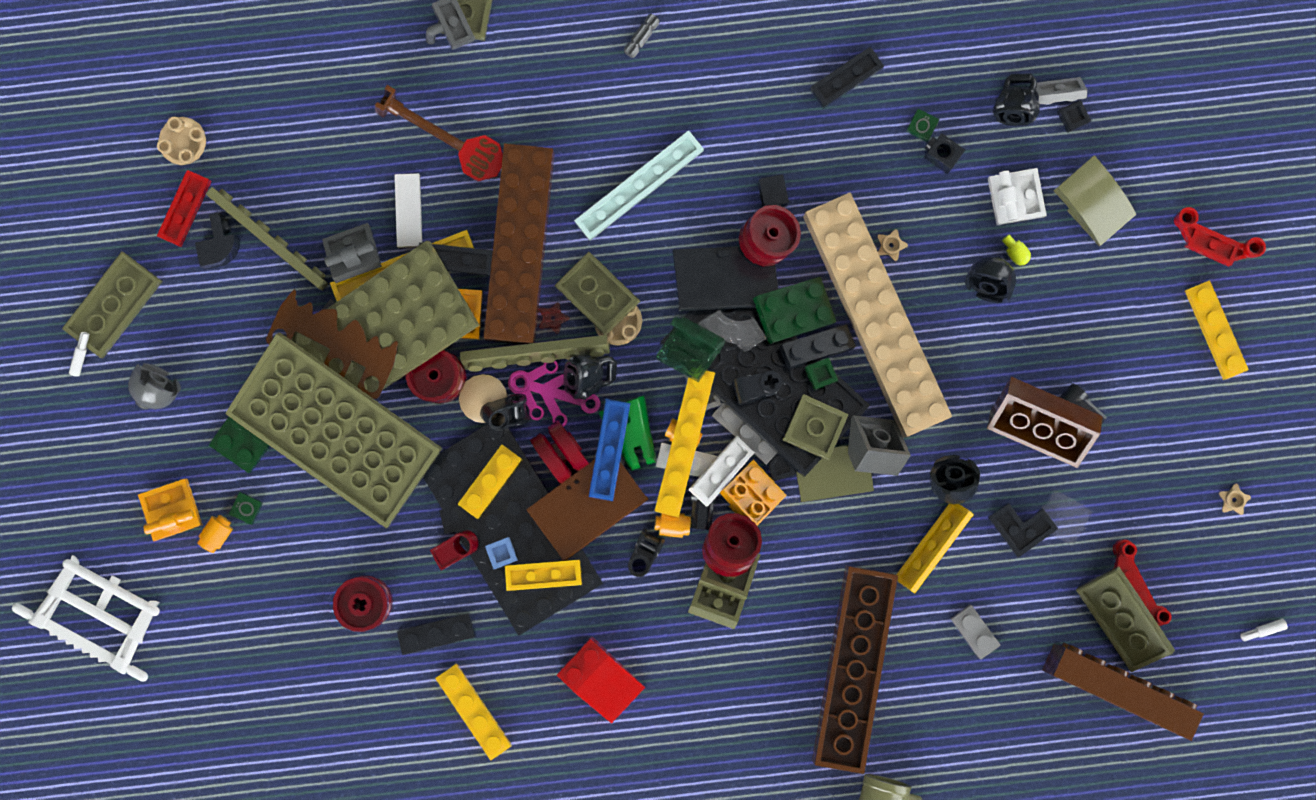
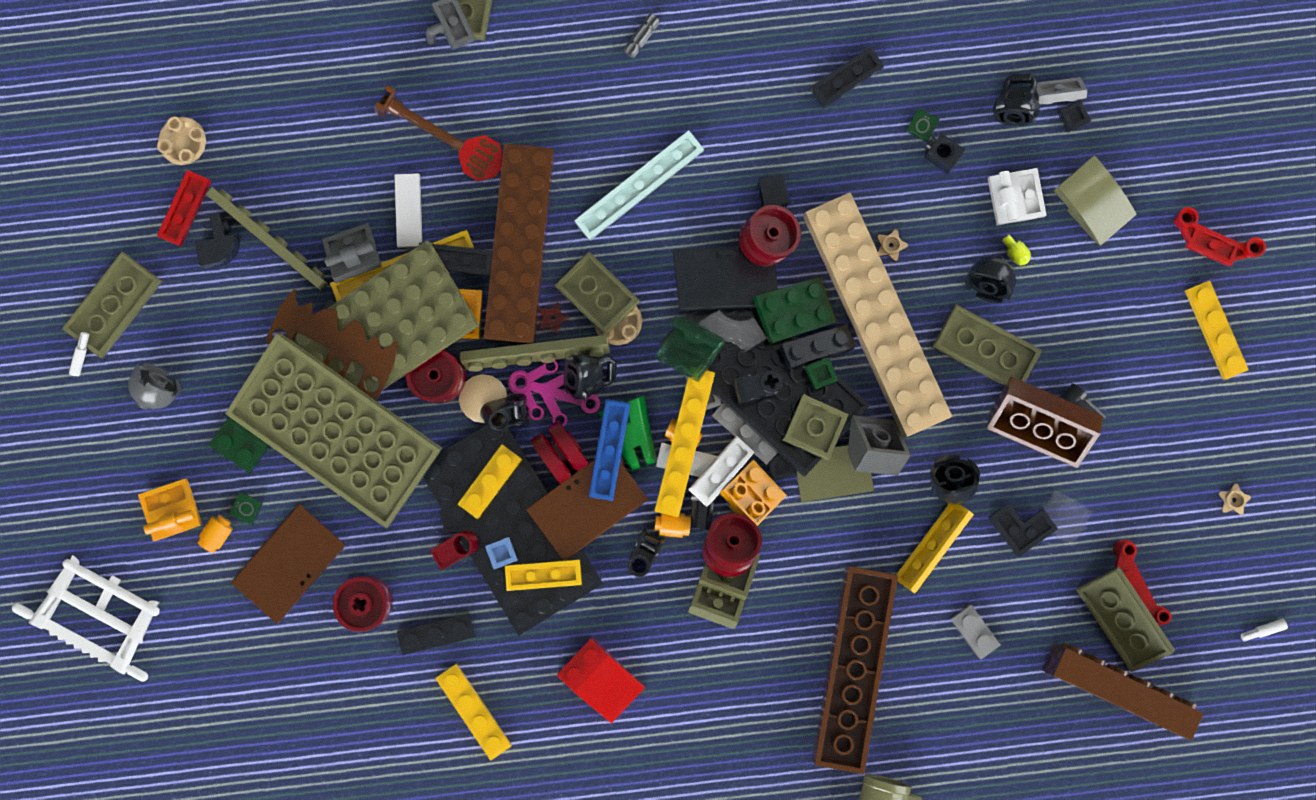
none -> reddish brown container [231,503,346,624]
none -> olive tile [932,304,1042,387]

